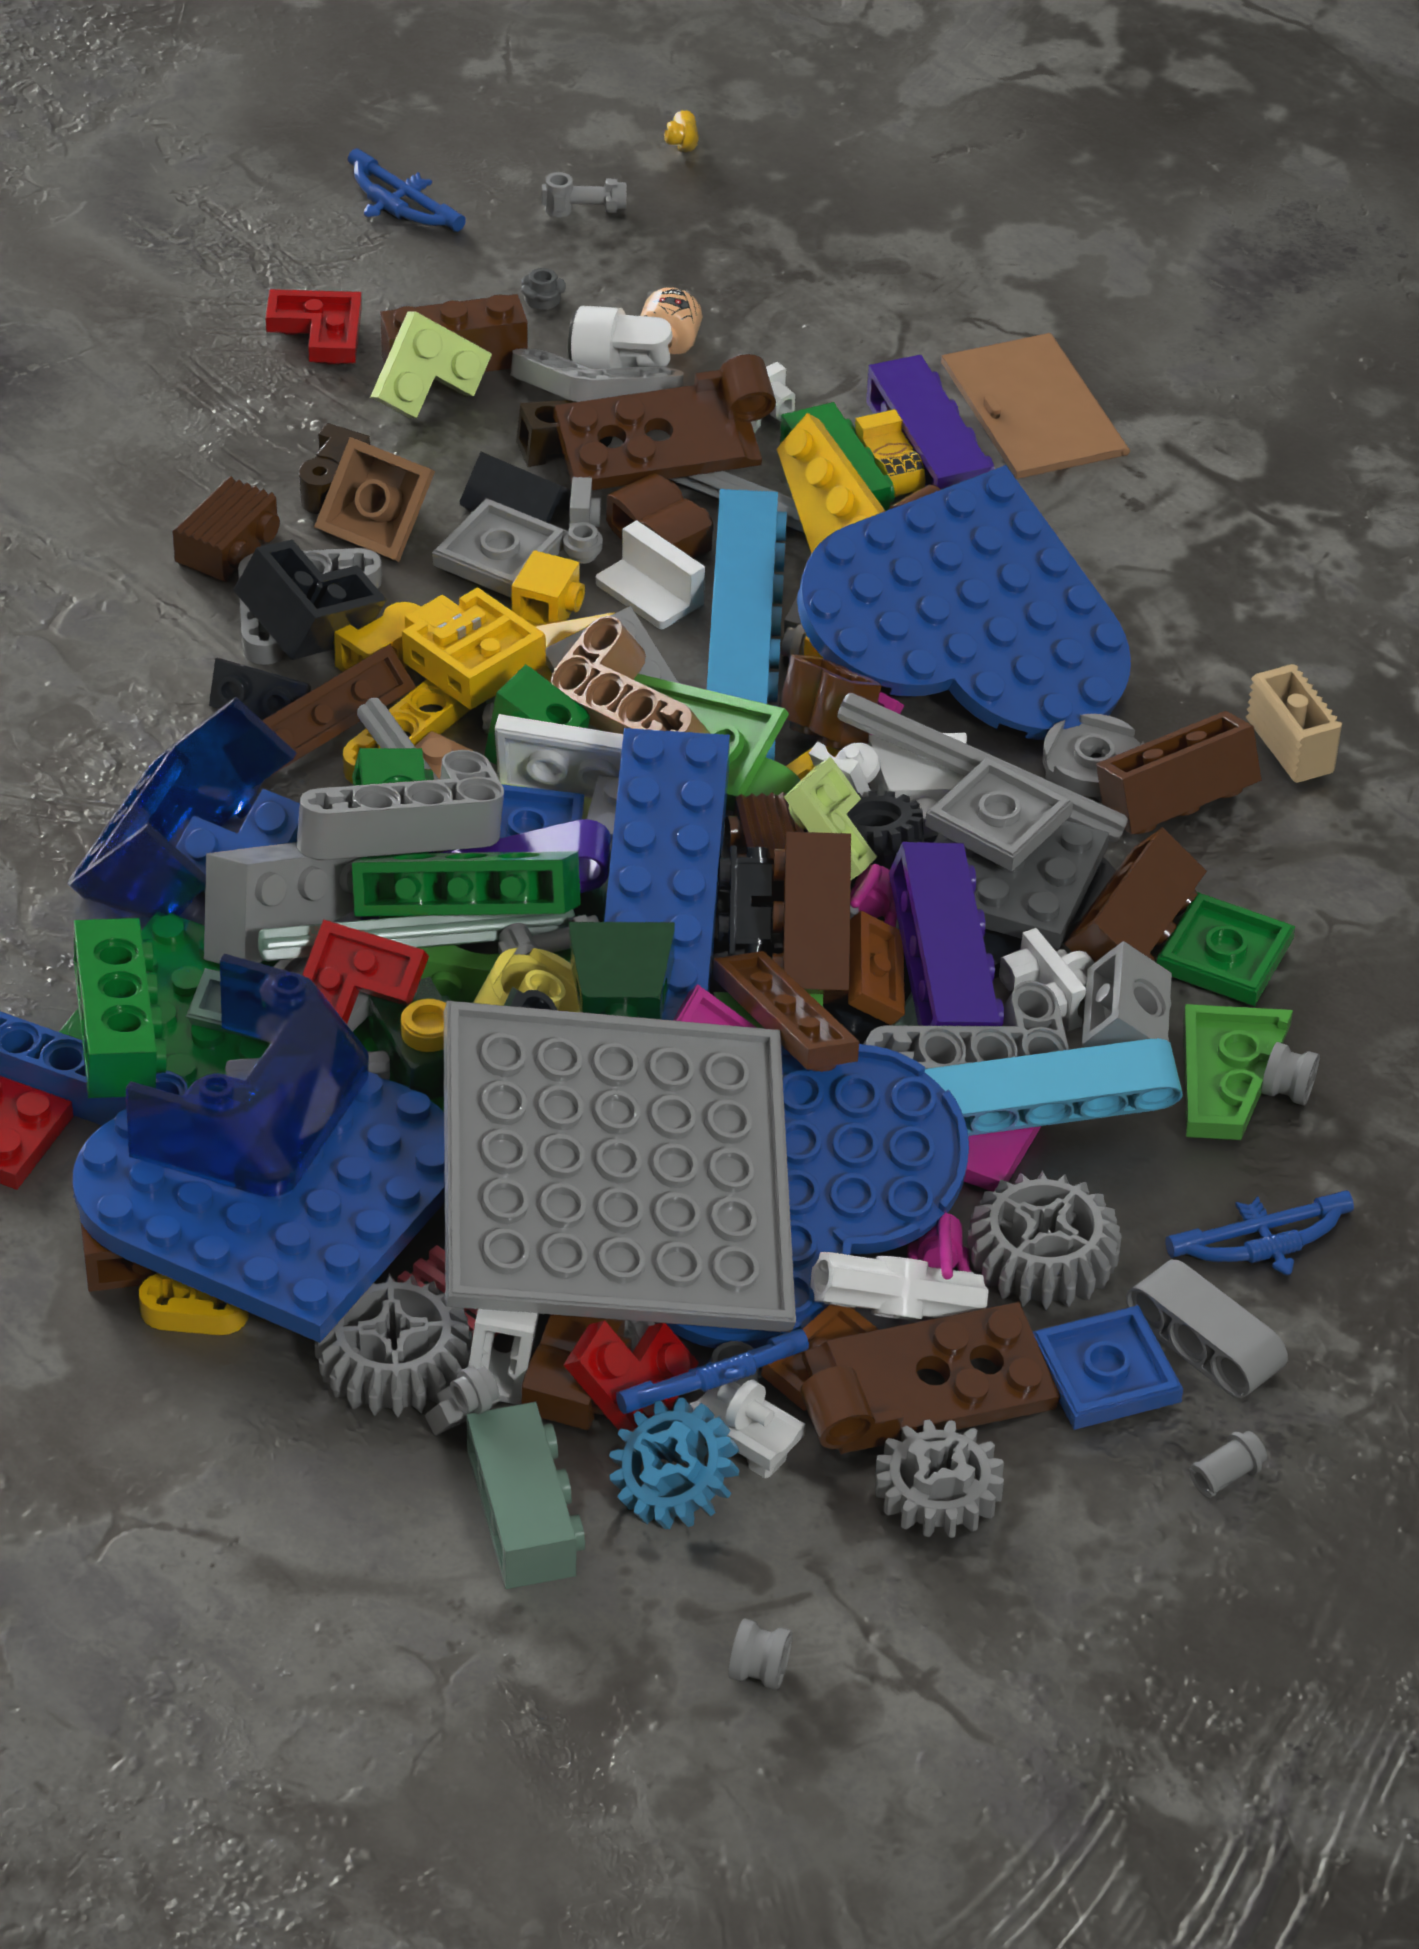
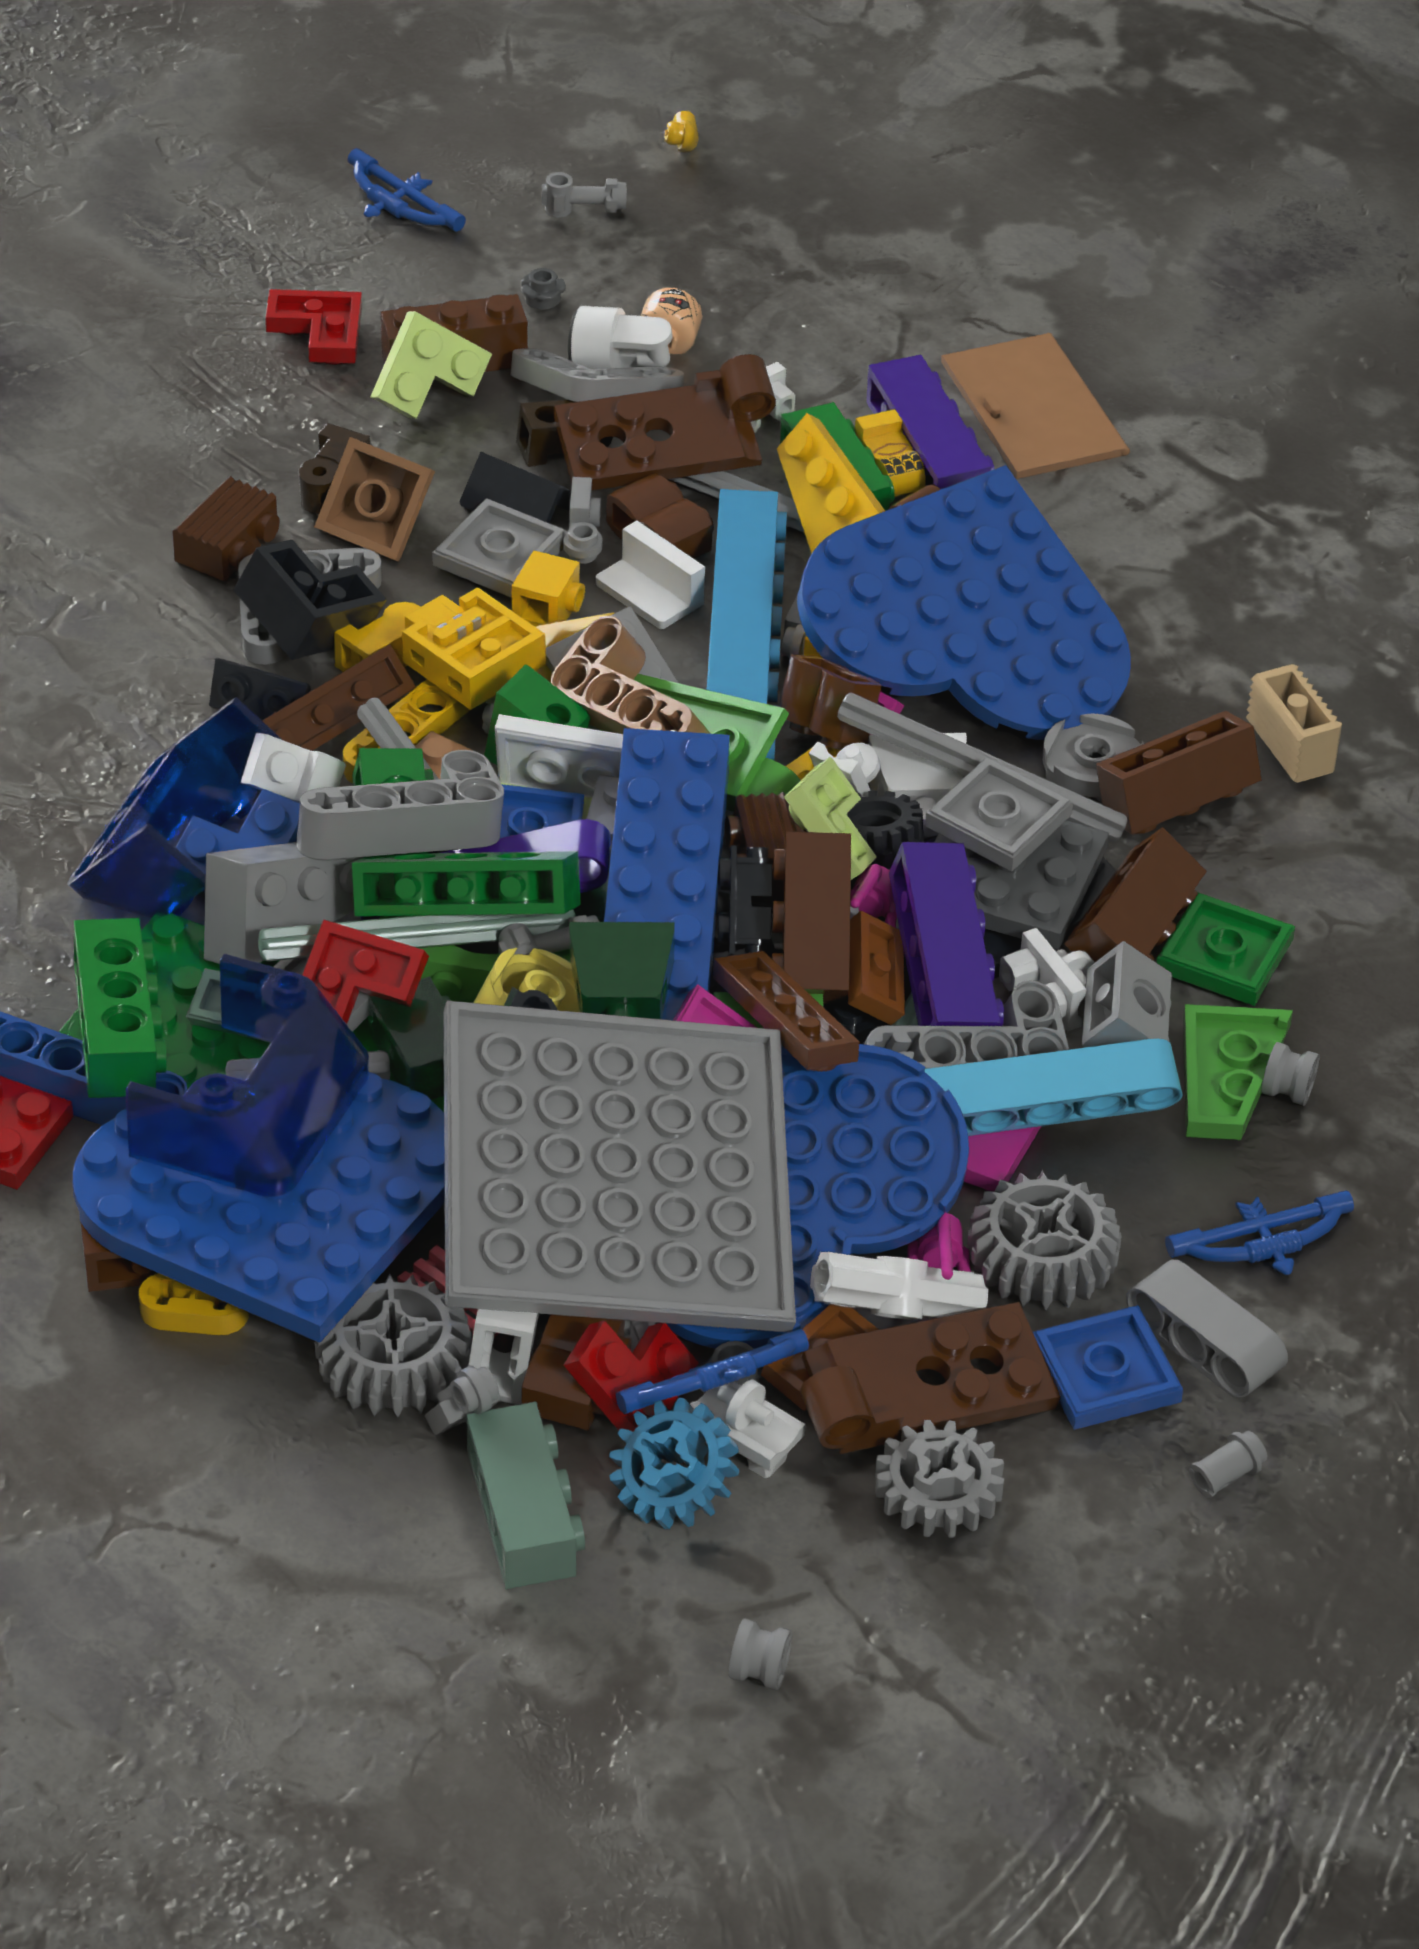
yellow tile [401,999,446,1052] -> none
none -> white brick [241,733,346,803]

